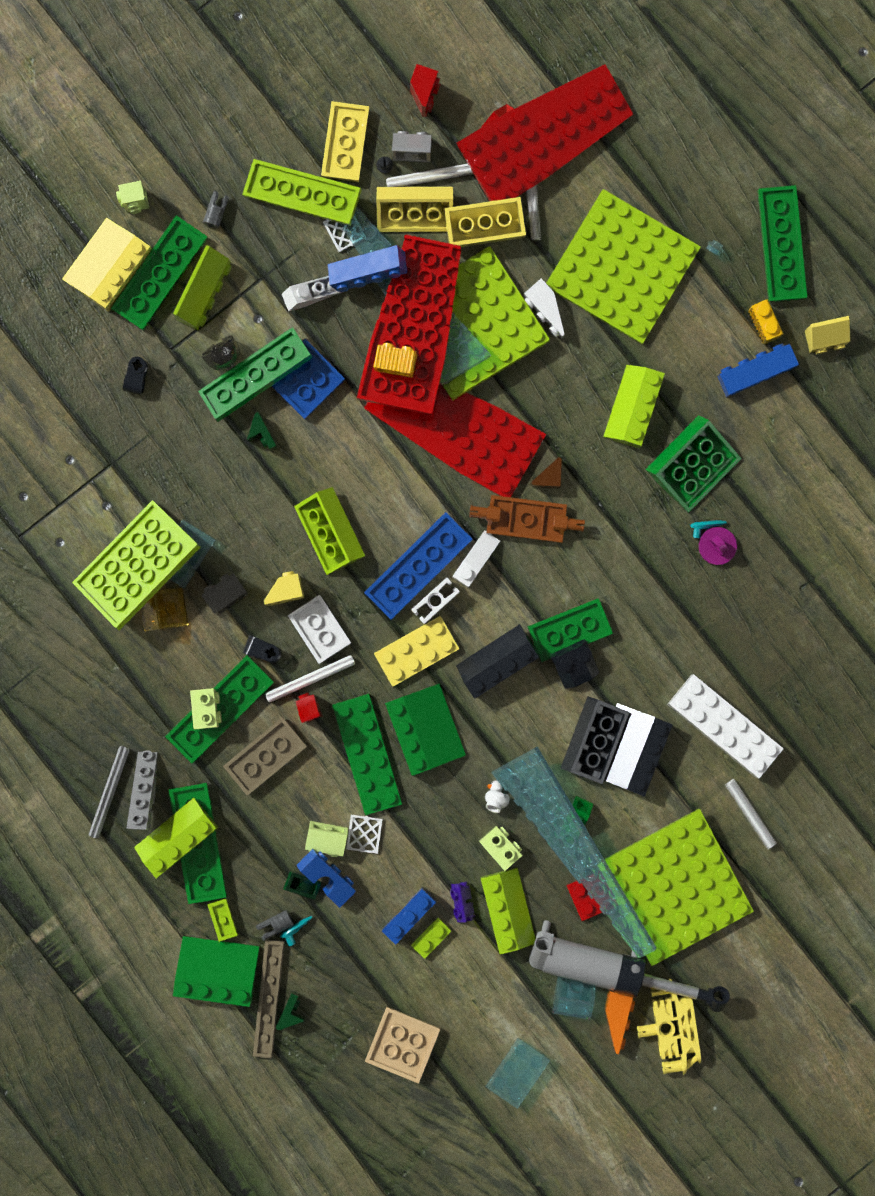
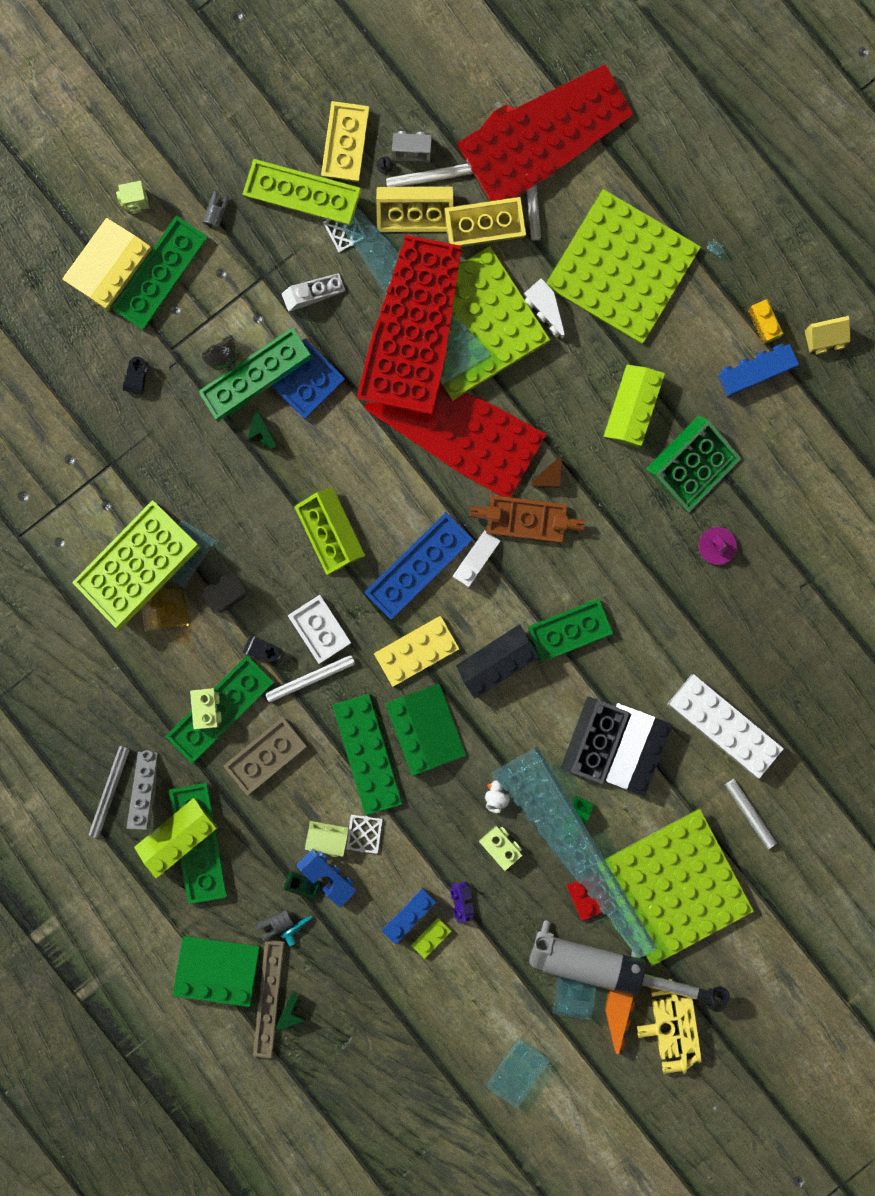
lime slope [173,245,232,330] -> none
lime plate [208,898,238,942] -> none
light yellow slope [264,571,305,607] -> none
red slope [296,692,323,723] -> none
brick [328,245,407,292] -> none
tan plate [365,1006,440,1084] -> none
yellow brick [373,343,417,378] -> none
red slope [410,64,441,117] -> none
white piece [411,578,460,624] -> none
lime slope [480,868,535,954] -> none
black slope [550,639,600,689] -> none
teal bar [690,520,727,538] -> none
green plate [757,185,807,302] -> none

